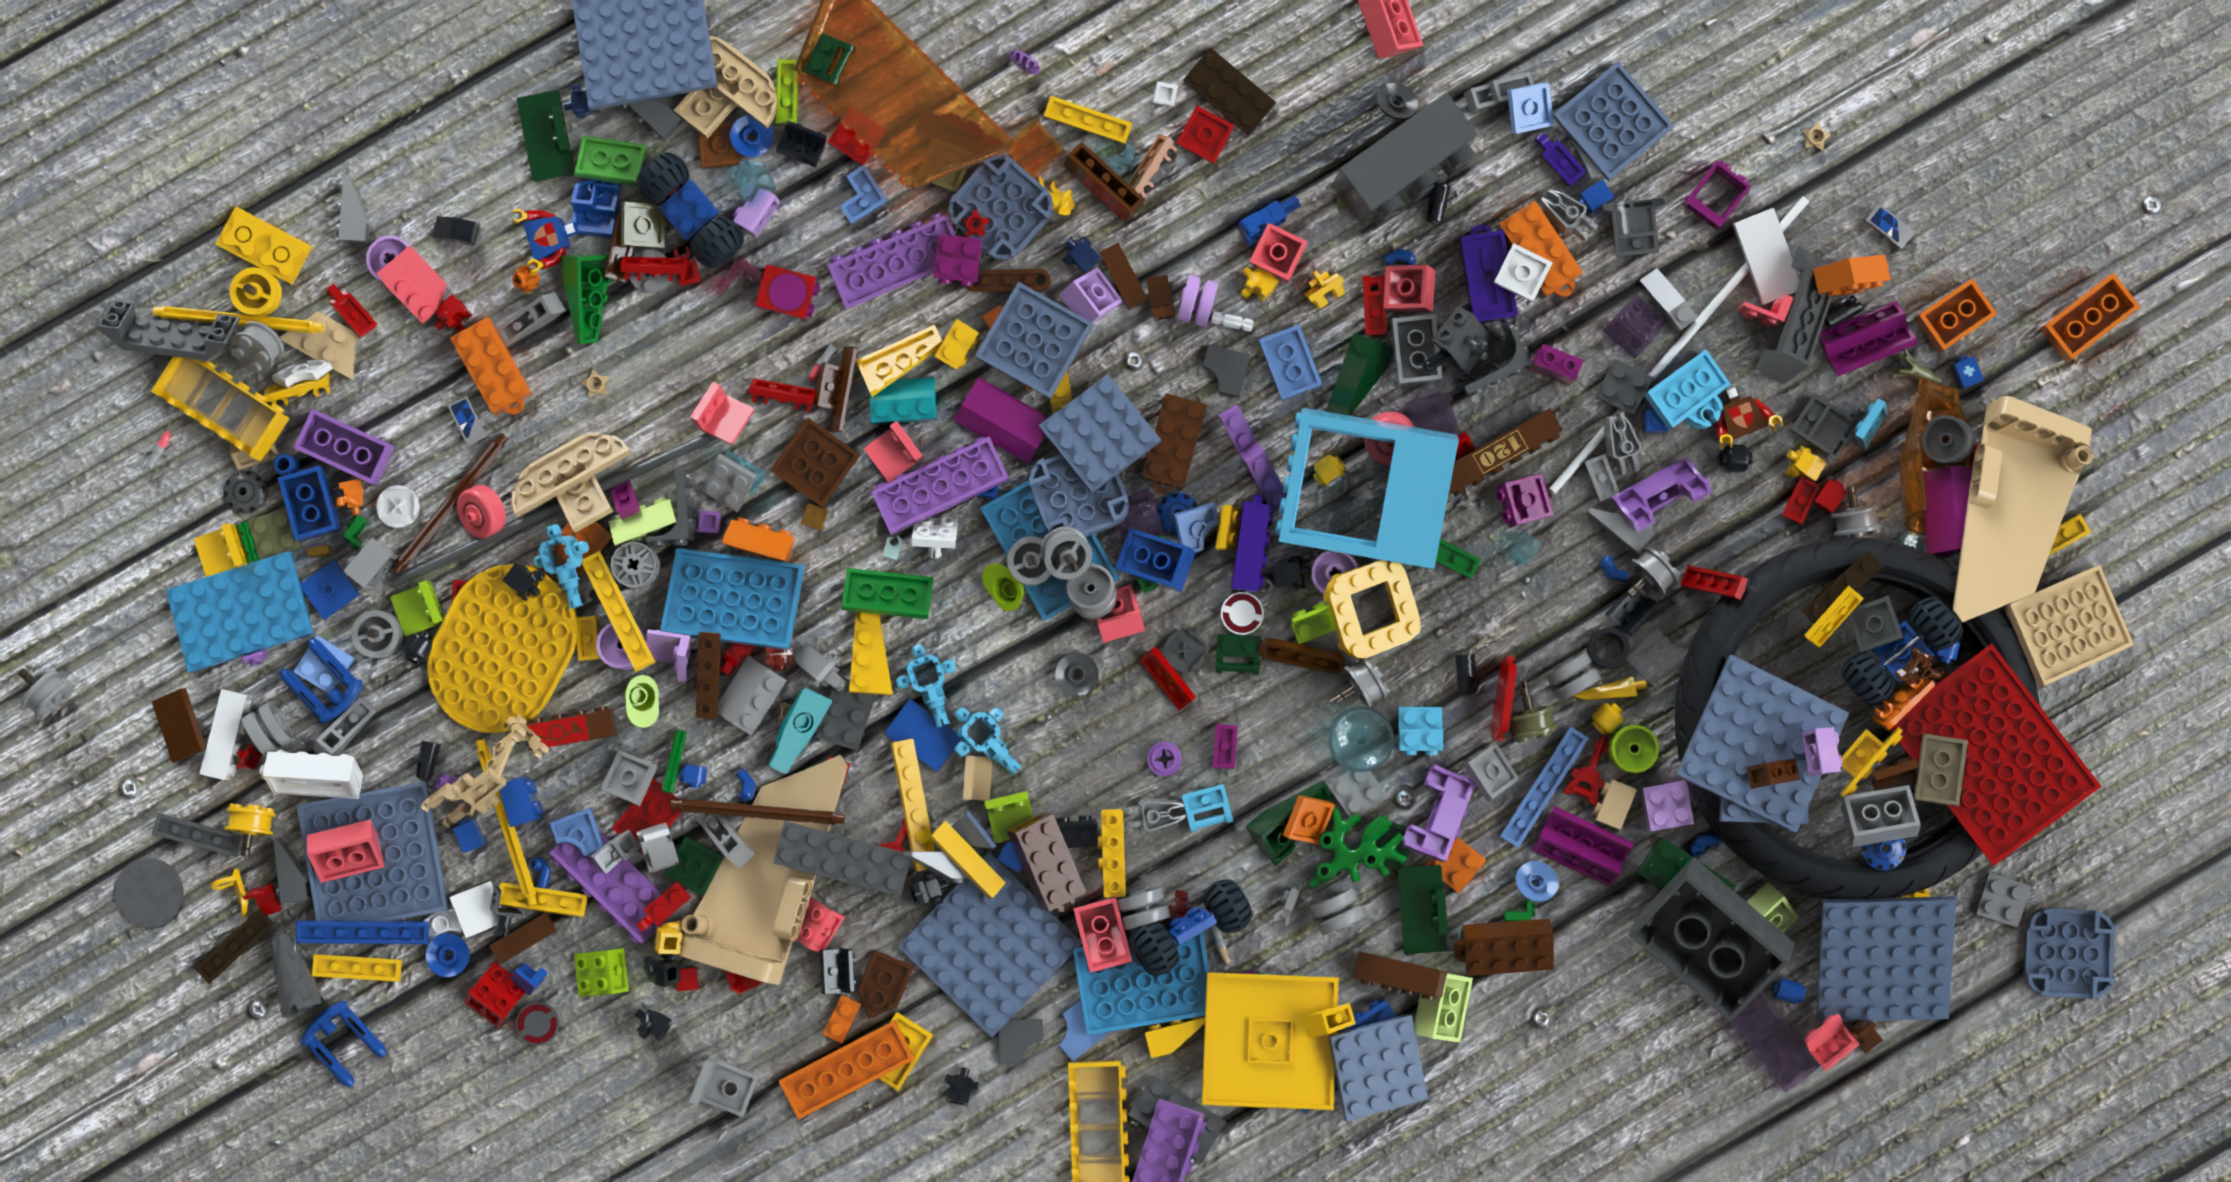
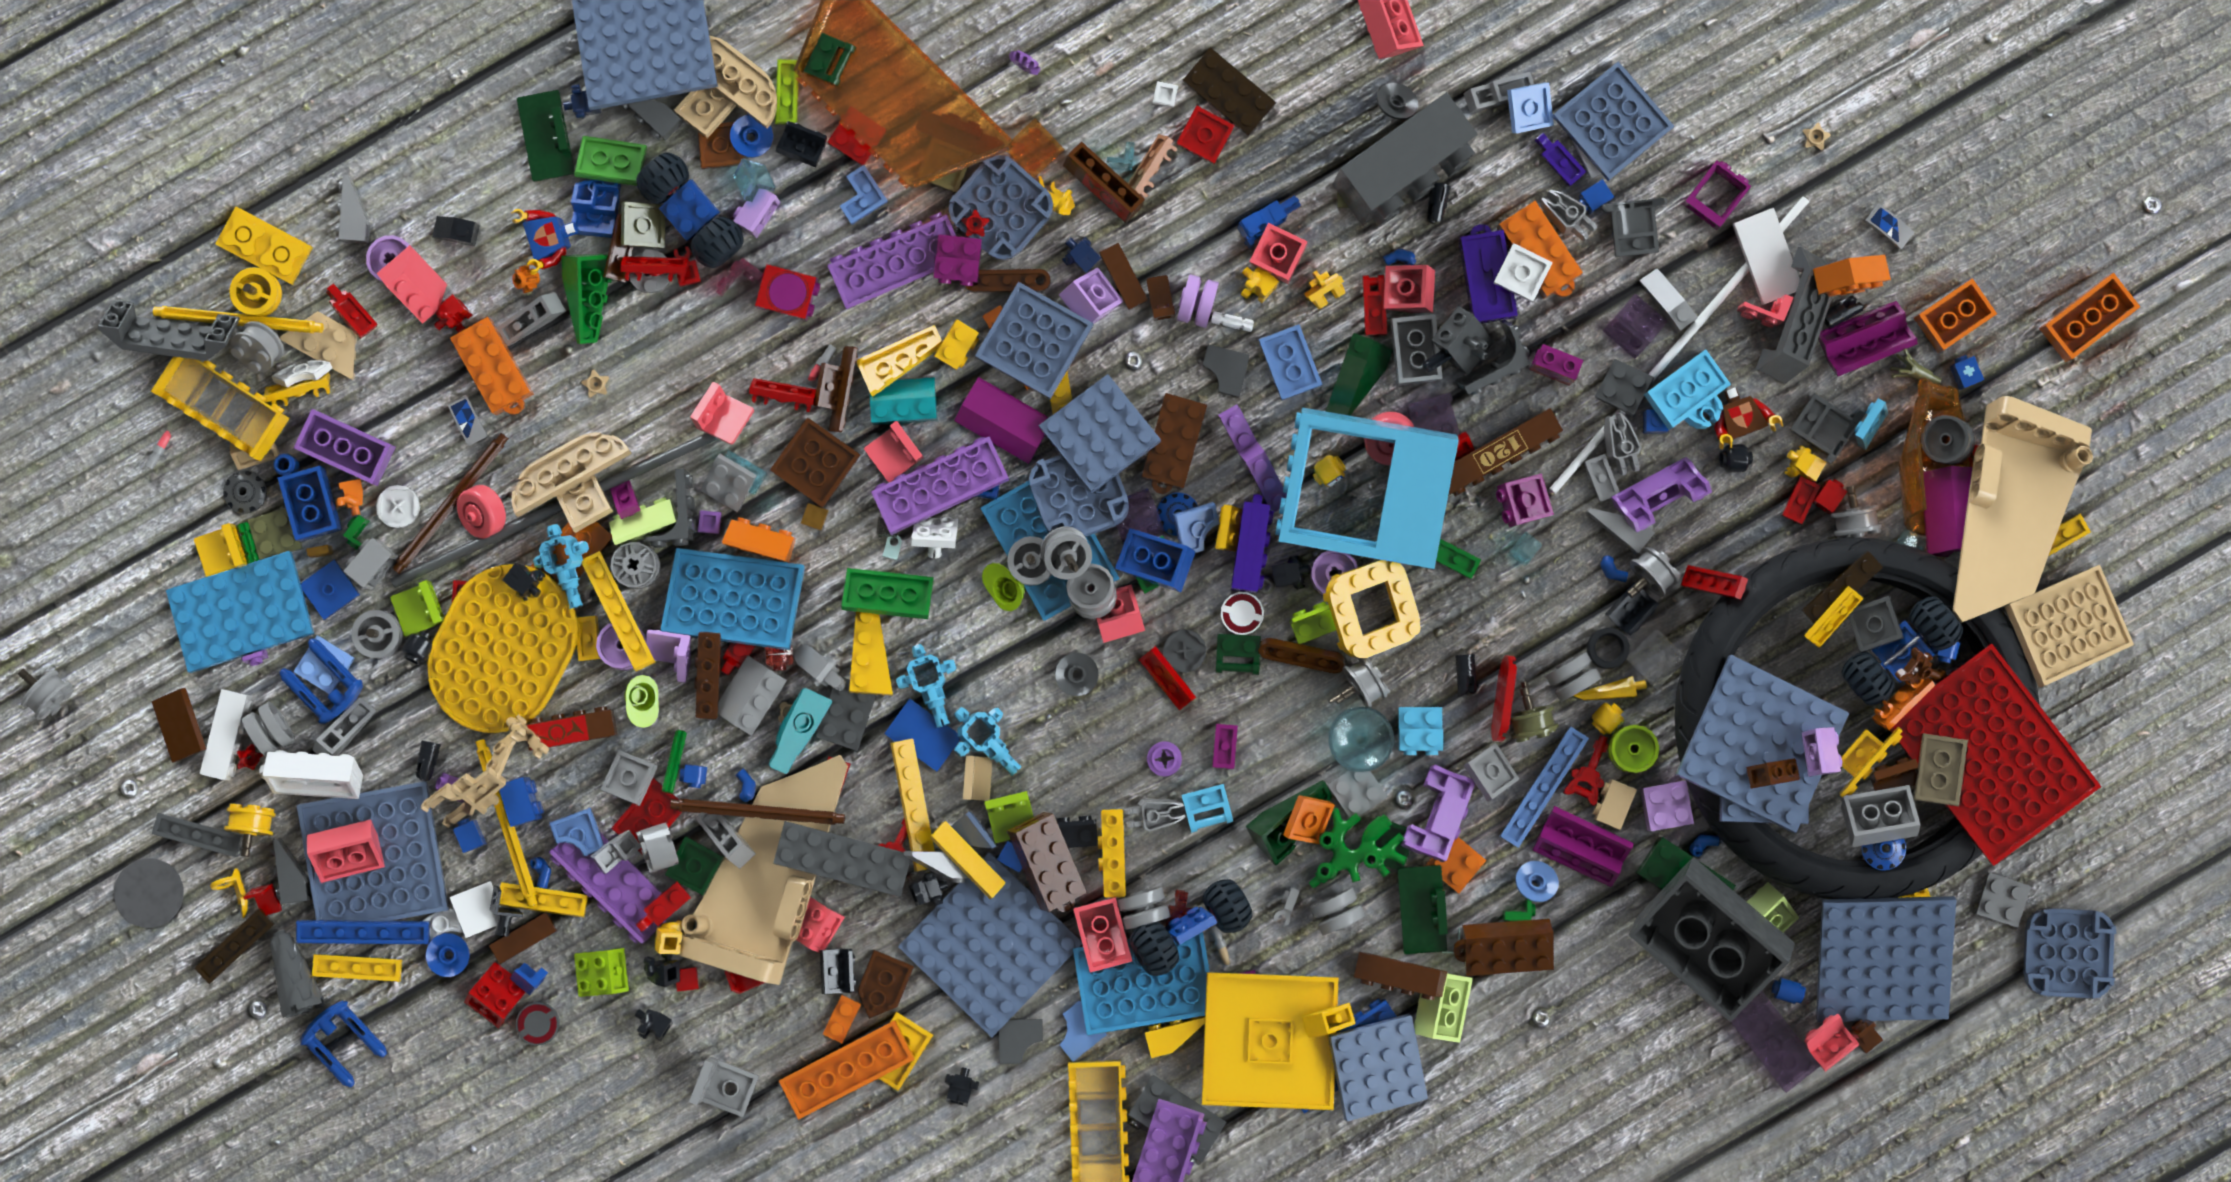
yellow plate [1044,96,1132,145] -> none

